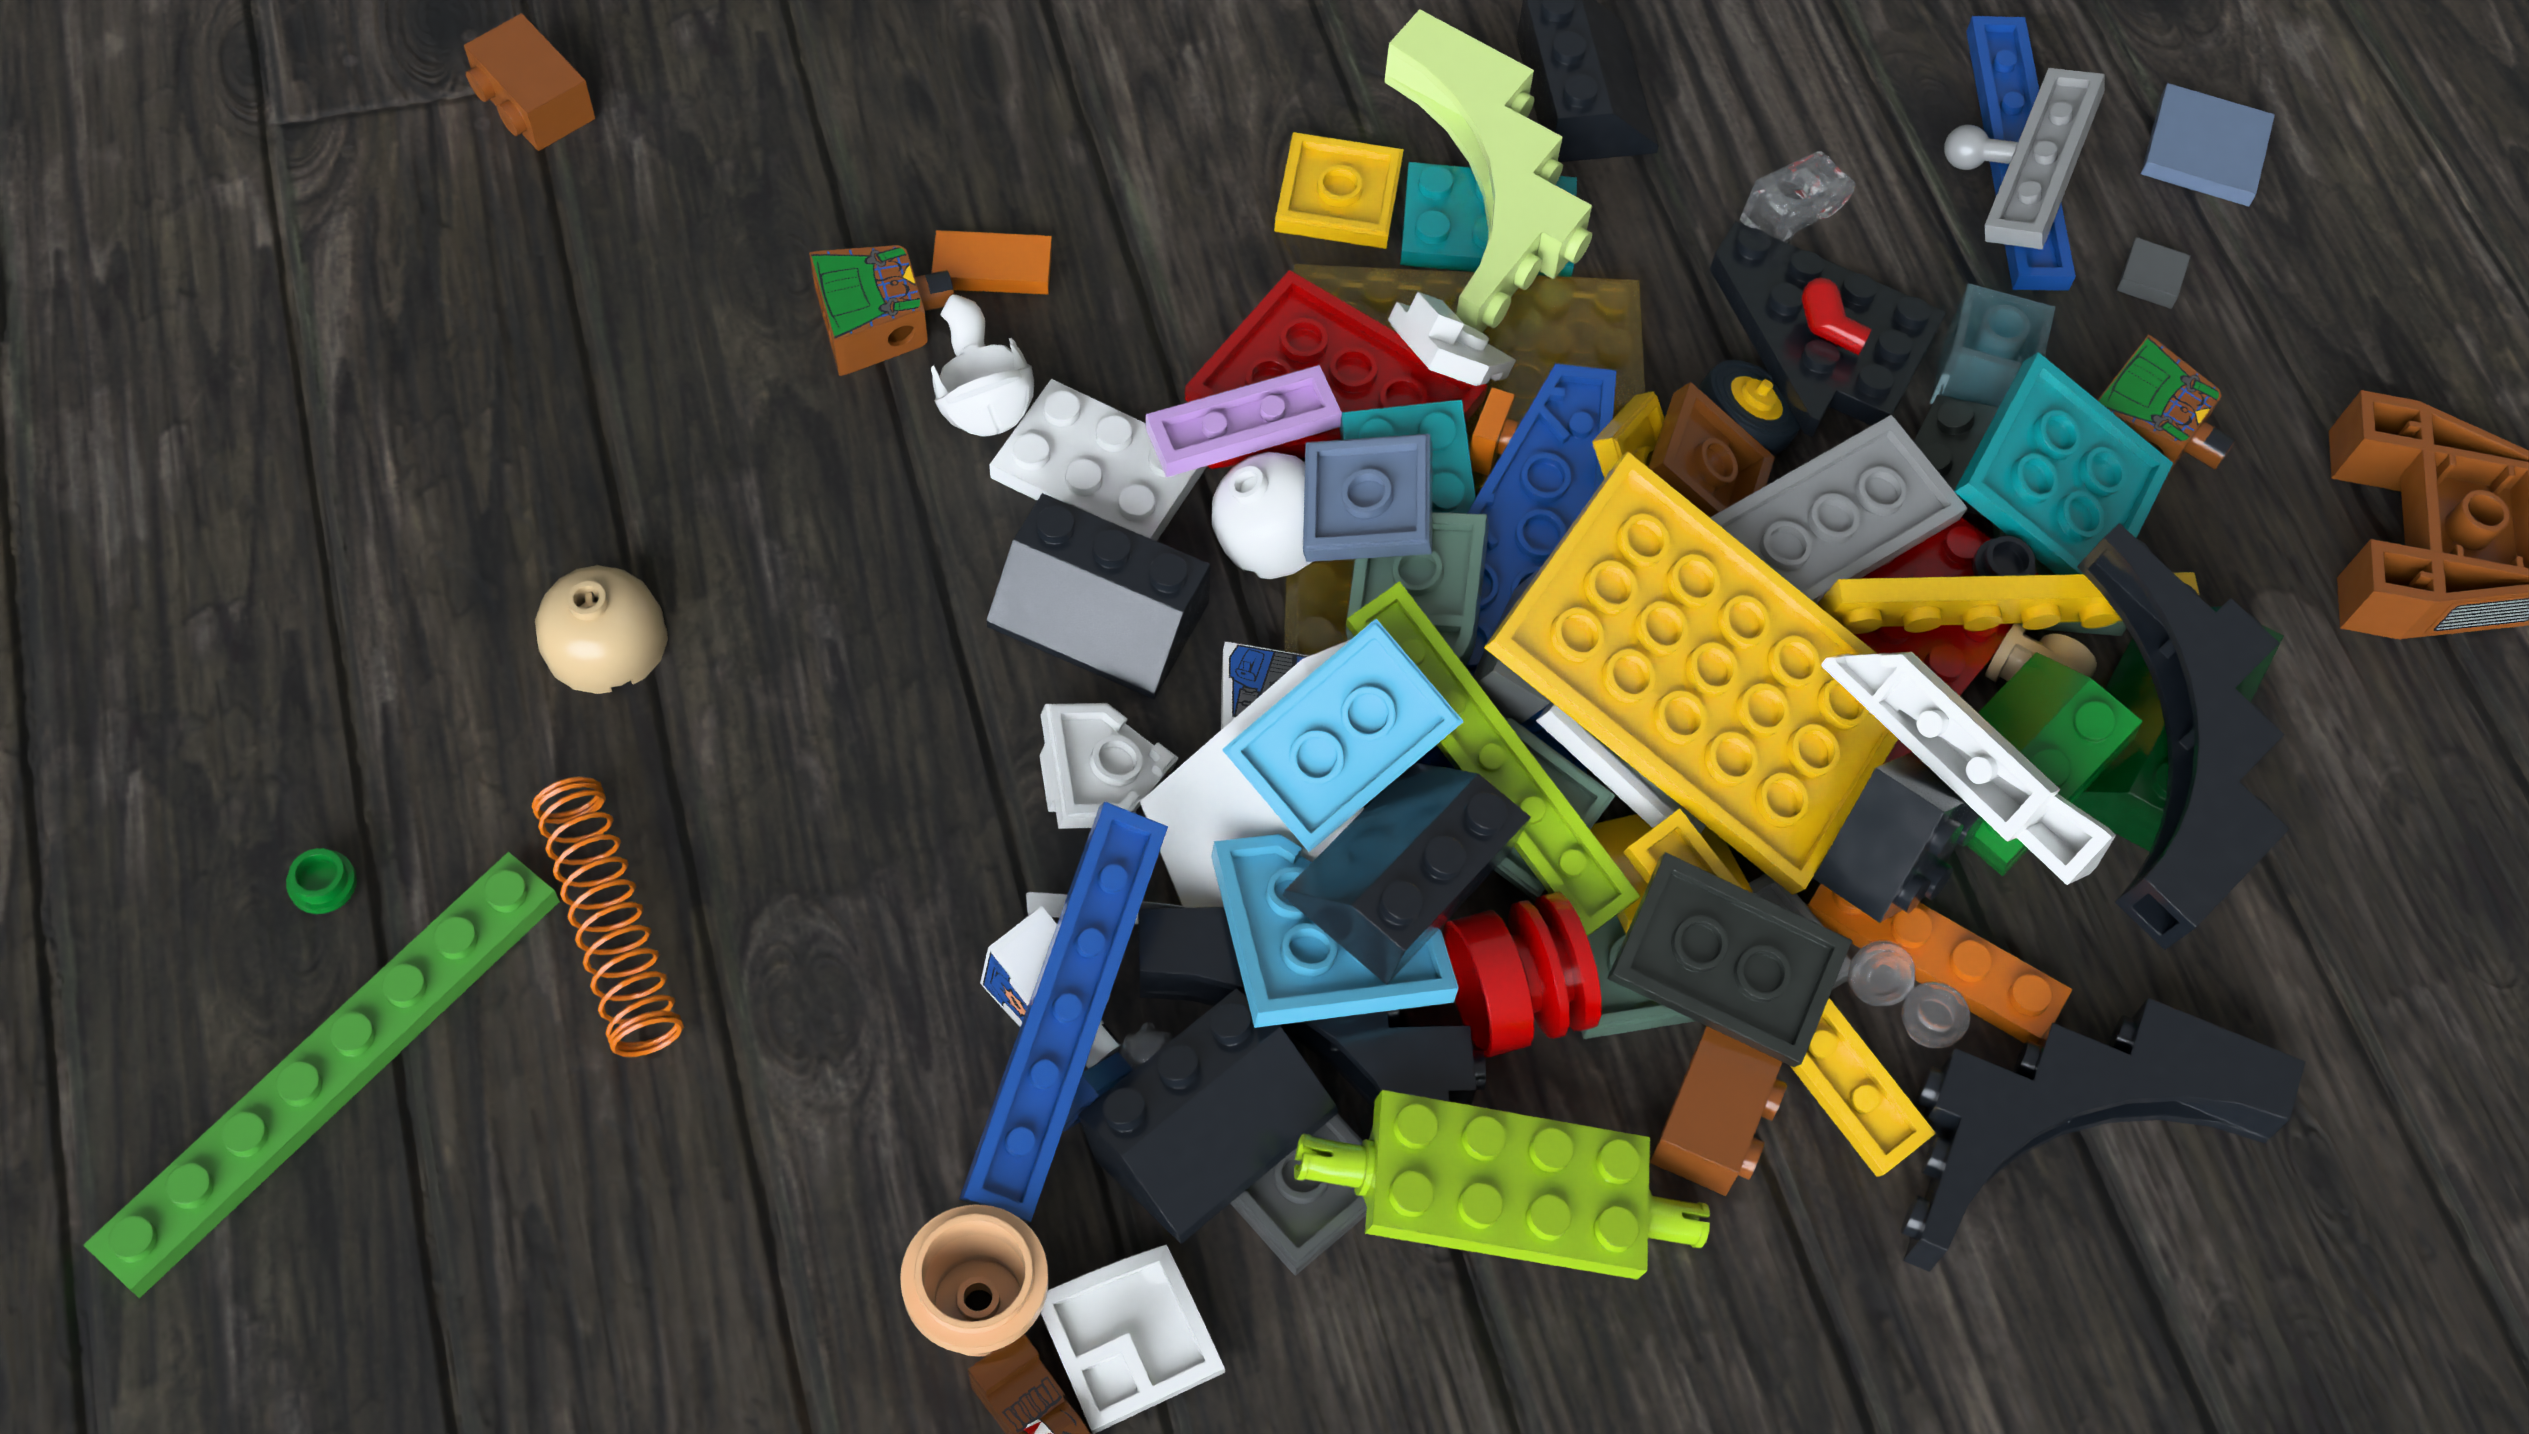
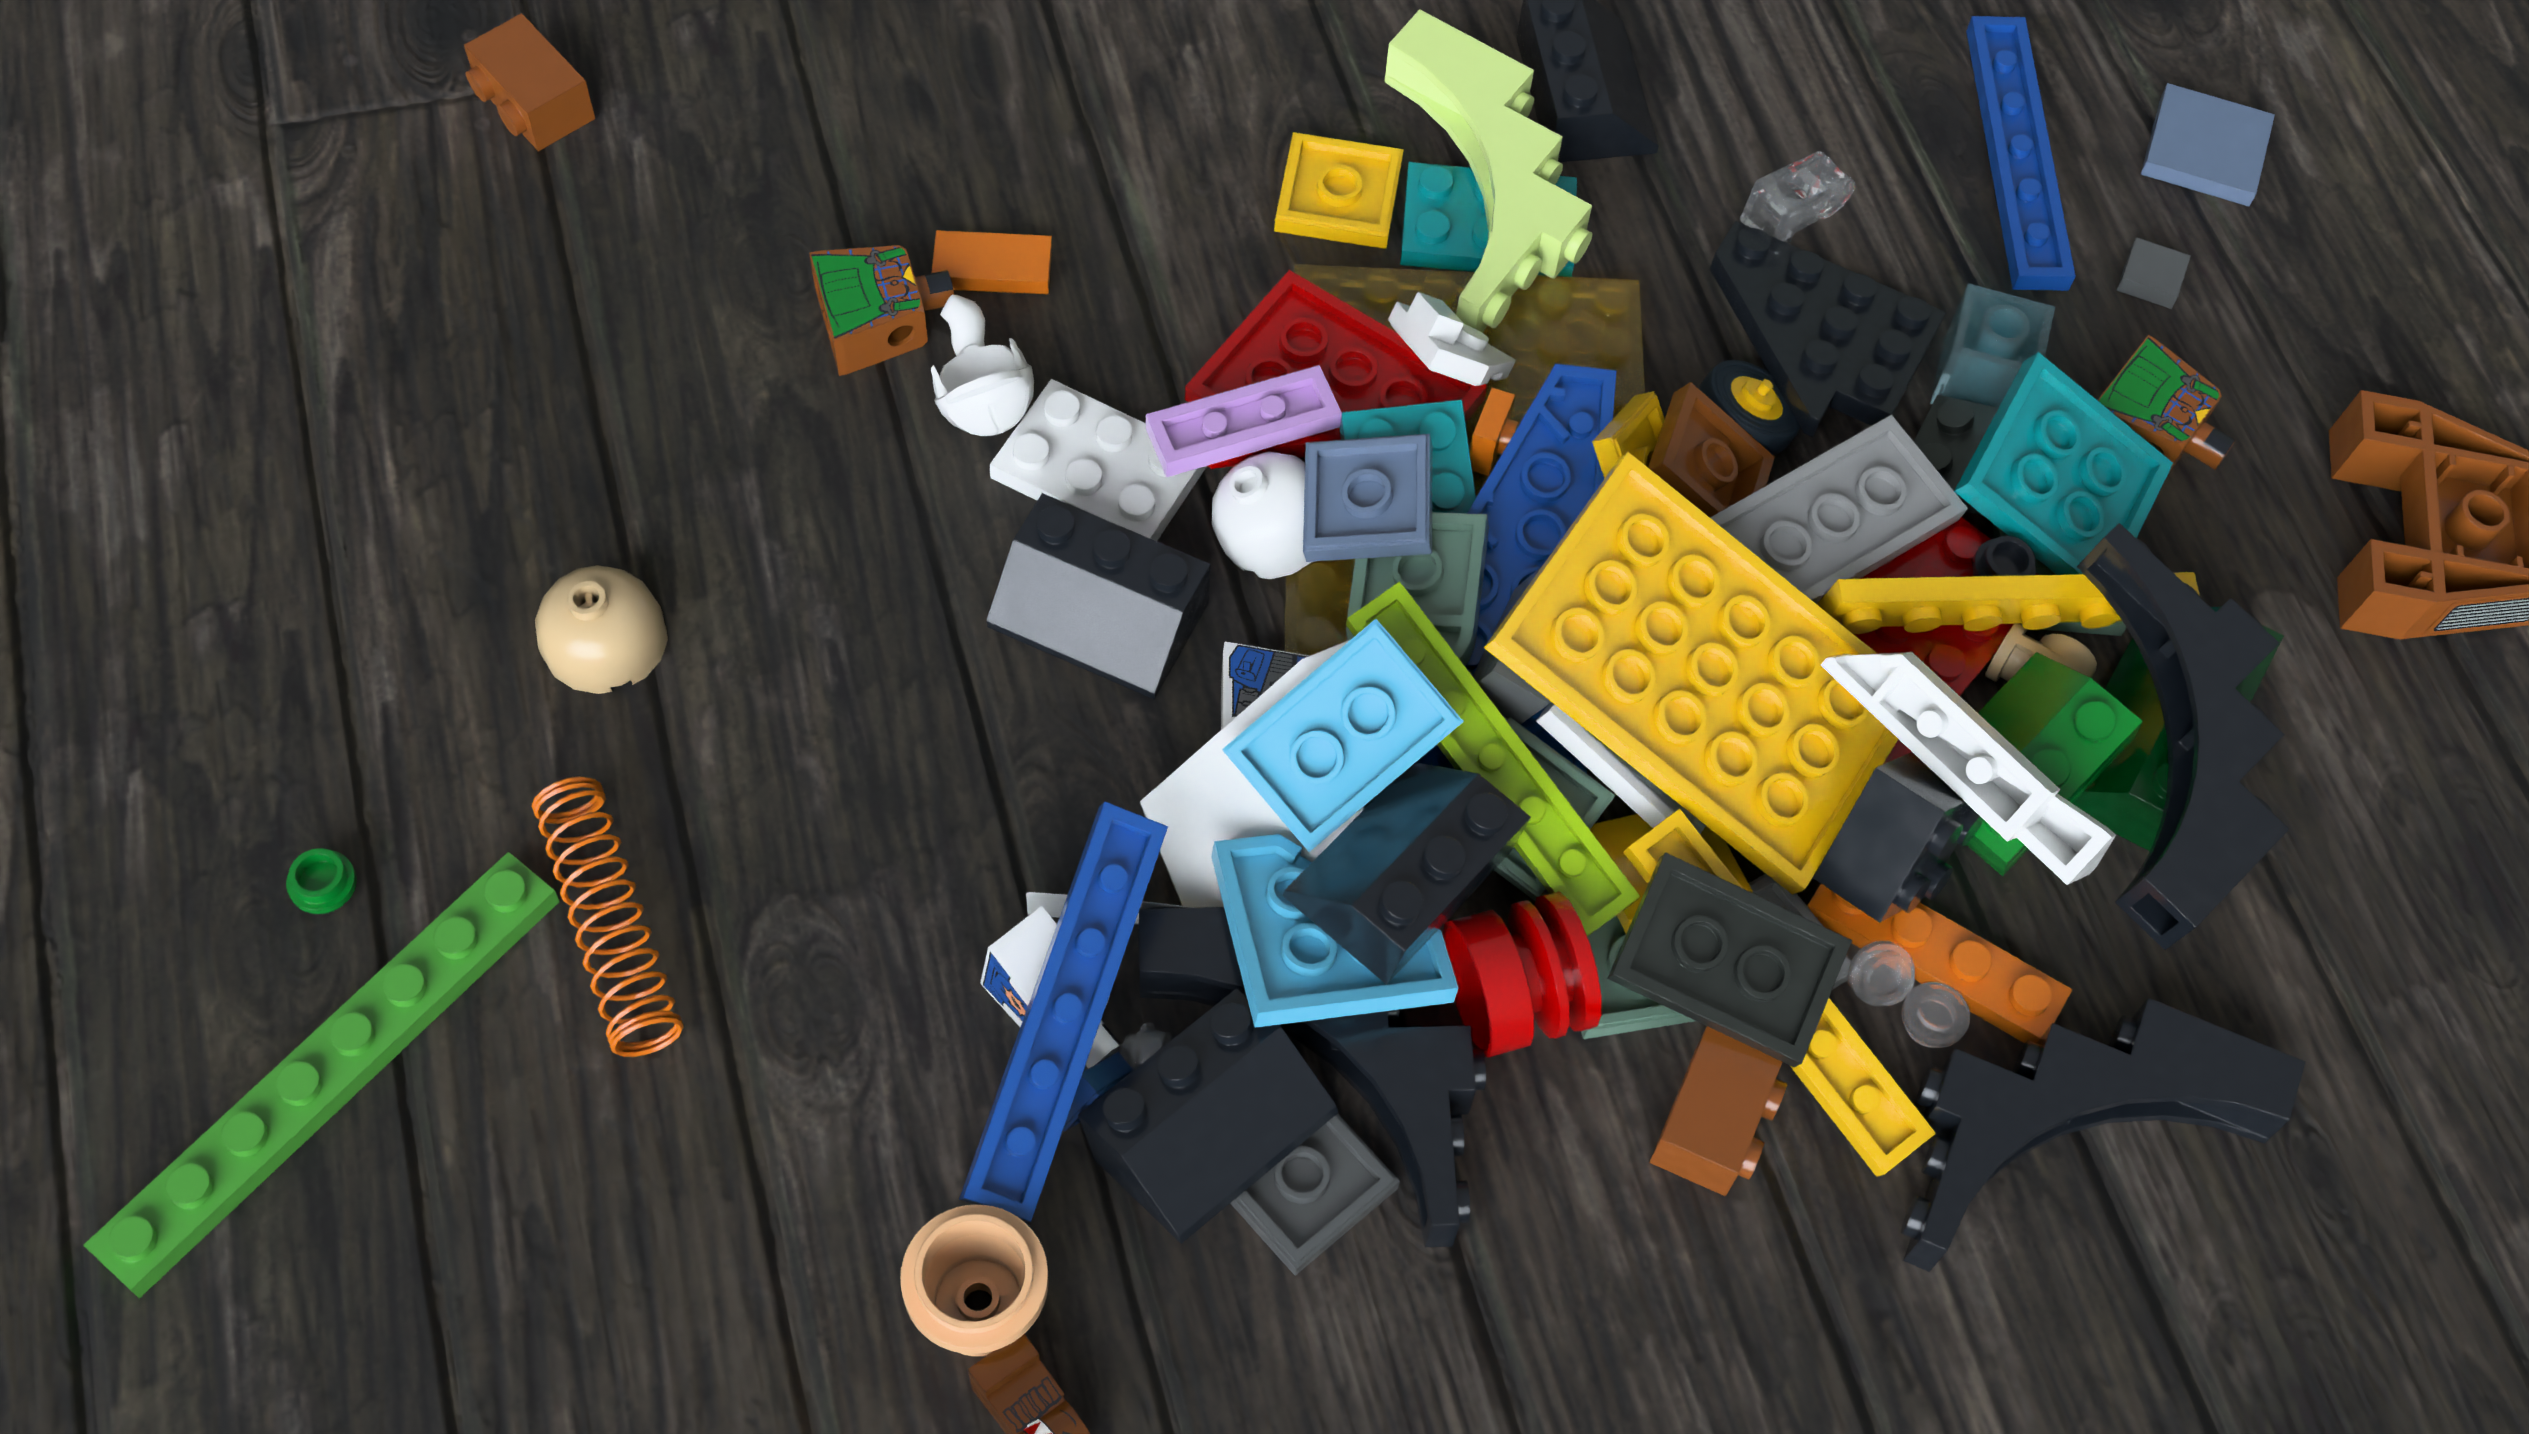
white plate [1040,703,1178,829] -> none
white plate [1041,1245,1225,1434] -> none
lime plate [1294,1090,1710,1280] -> none
red arm [1802,278,1872,355] -> none
light grey plate [1944,68,2105,250] -> none

